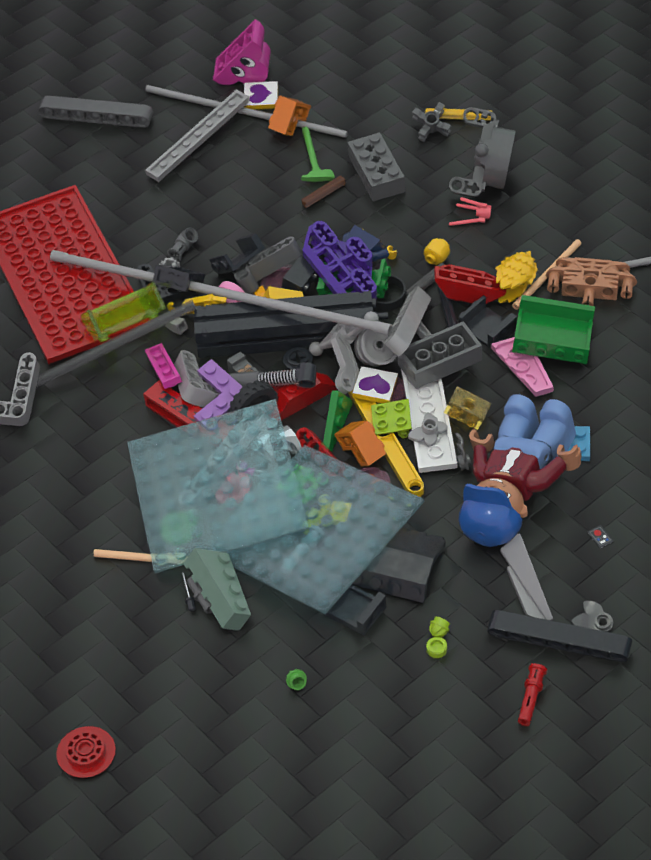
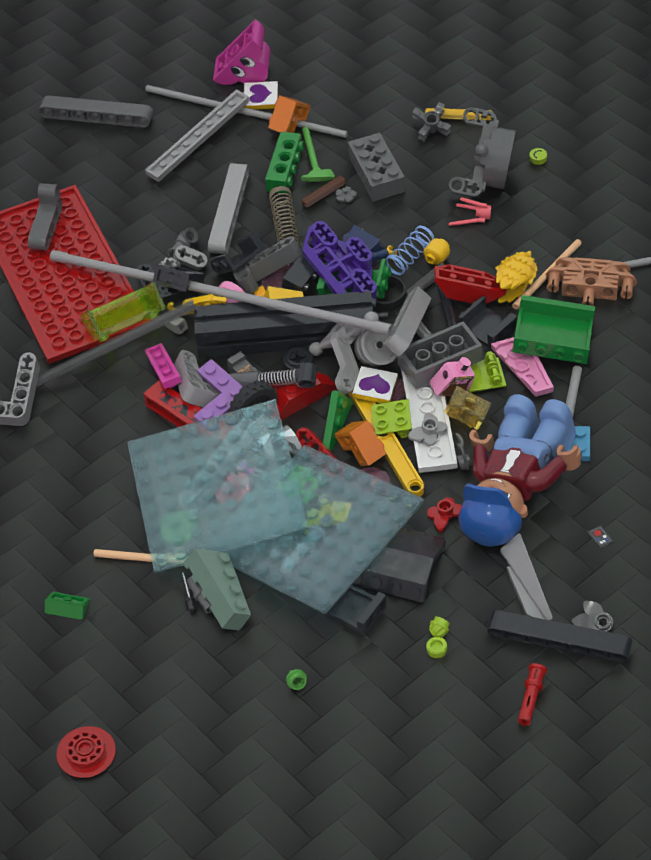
none -> dark grey beam [28,183,62,250]
none -> green slope [45,592,90,620]
none -> light grey beam [173,245,207,270]
none -> light grey beam [208,163,249,254]
none -> green brick [265,132,304,193]
none -> dark tan piece [269,186,302,264]
none -> dark grey plant [336,186,357,203]
none -> light blue piece [386,225,435,276]
none -> red animal [427,497,462,533]
none -> bright pink torso [430,357,475,397]
none -> lime hinge [469,351,506,392]
none -> lime tile [530,148,547,165]
none -> light grey piece [566,366,582,417]

